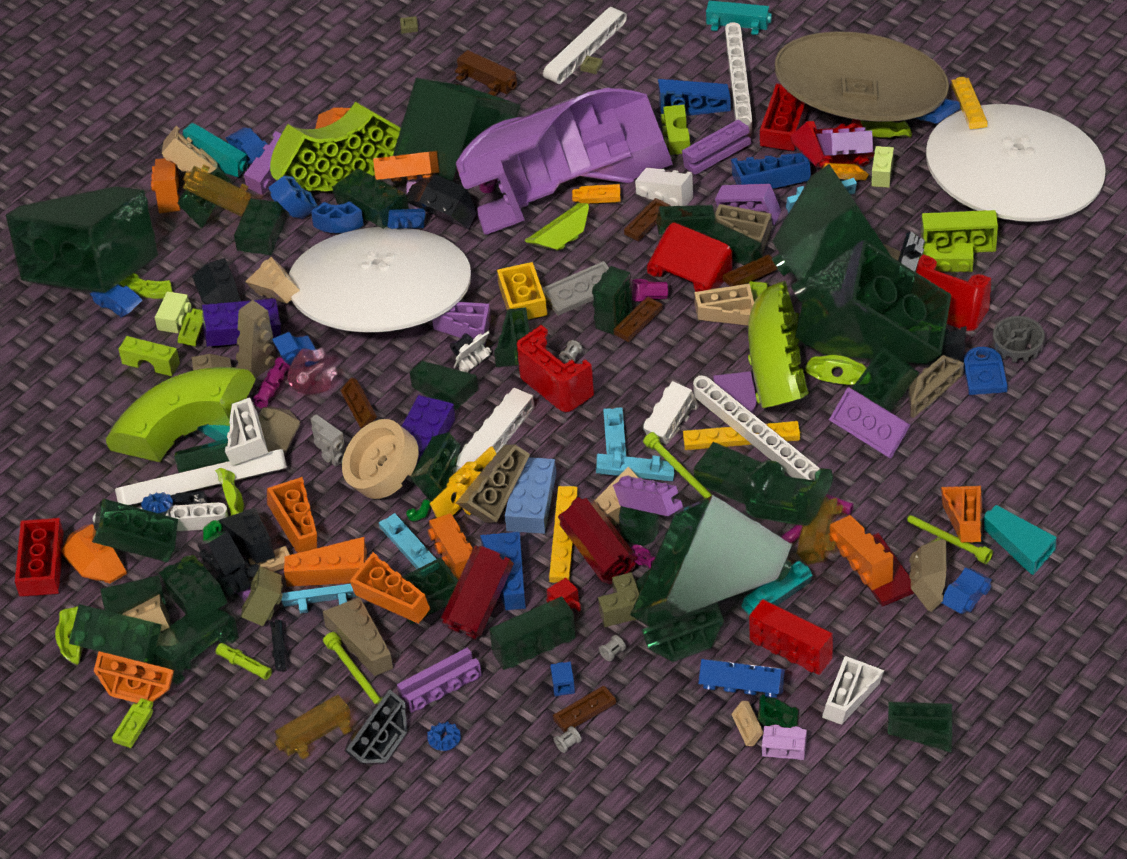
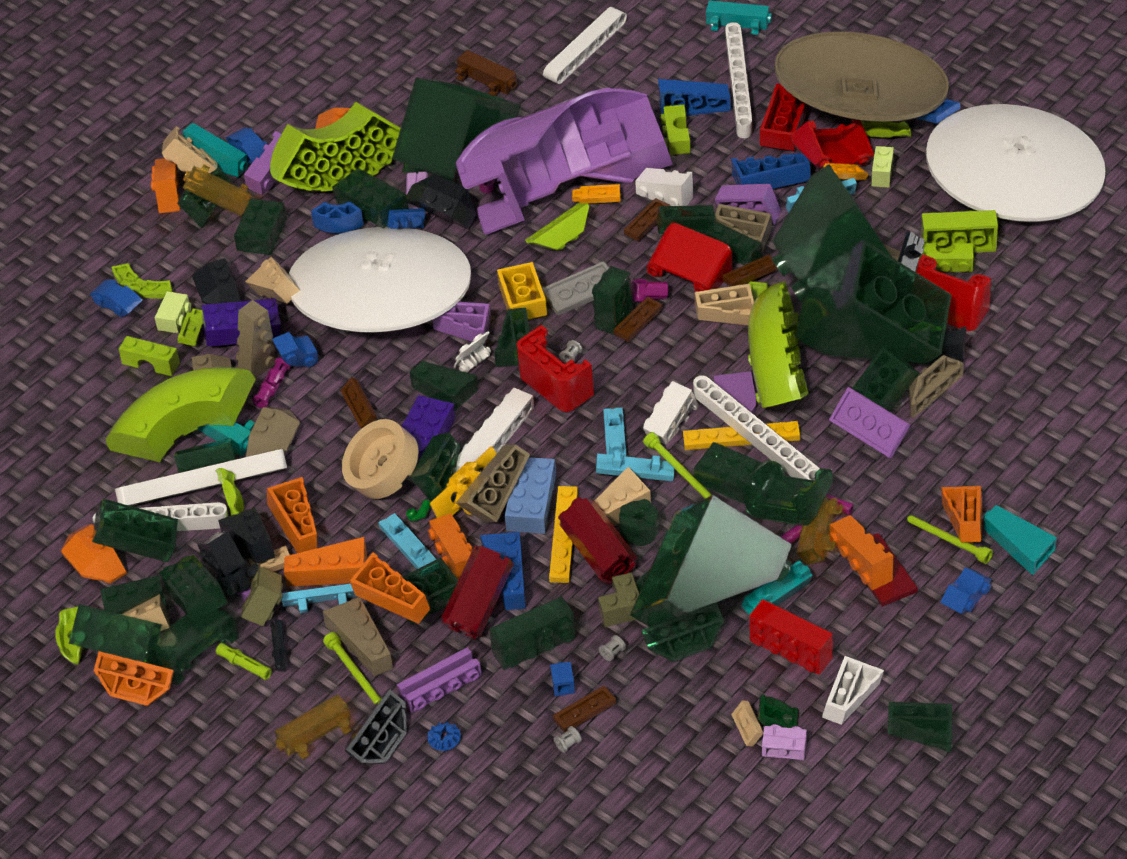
clear green slope [5,186,158,293] -> none
red brick [15,518,64,597] -> none
lime hinge [112,698,153,748] -> none
blue gear [141,492,173,514] -> none
black wing [170,491,212,506] -> none
green arm [203,520,222,541] -> none
white wedge [225,398,268,466] -> none
blue brick [268,176,318,219] -> none
clear pink piece [287,347,338,394] -> none
light grey plate [311,414,345,467] -> none
orange wedge [373,151,439,182] -> none
olive tile [400,16,418,34] -> none
black bush [450,333,473,356] -> none
red brick [546,577,581,617] -> none
olive tile [580,55,603,74] -> none
medium lavender brick [613,475,683,516] -> none
magenta pin [630,544,661,570] -> none
medium lavender brick [682,119,751,175] -> none
blue wedge [698,659,785,698] -> none
lime piece [805,355,870,385] -> none
medium lavender wedge [816,127,873,155] -> none
dark tan wedge [909,537,946,612] -> none
yellow plate [951,77,987,129] -> none
blue tile [964,347,1007,395] -> none
dark grey gear [992,316,1045,363] -> none

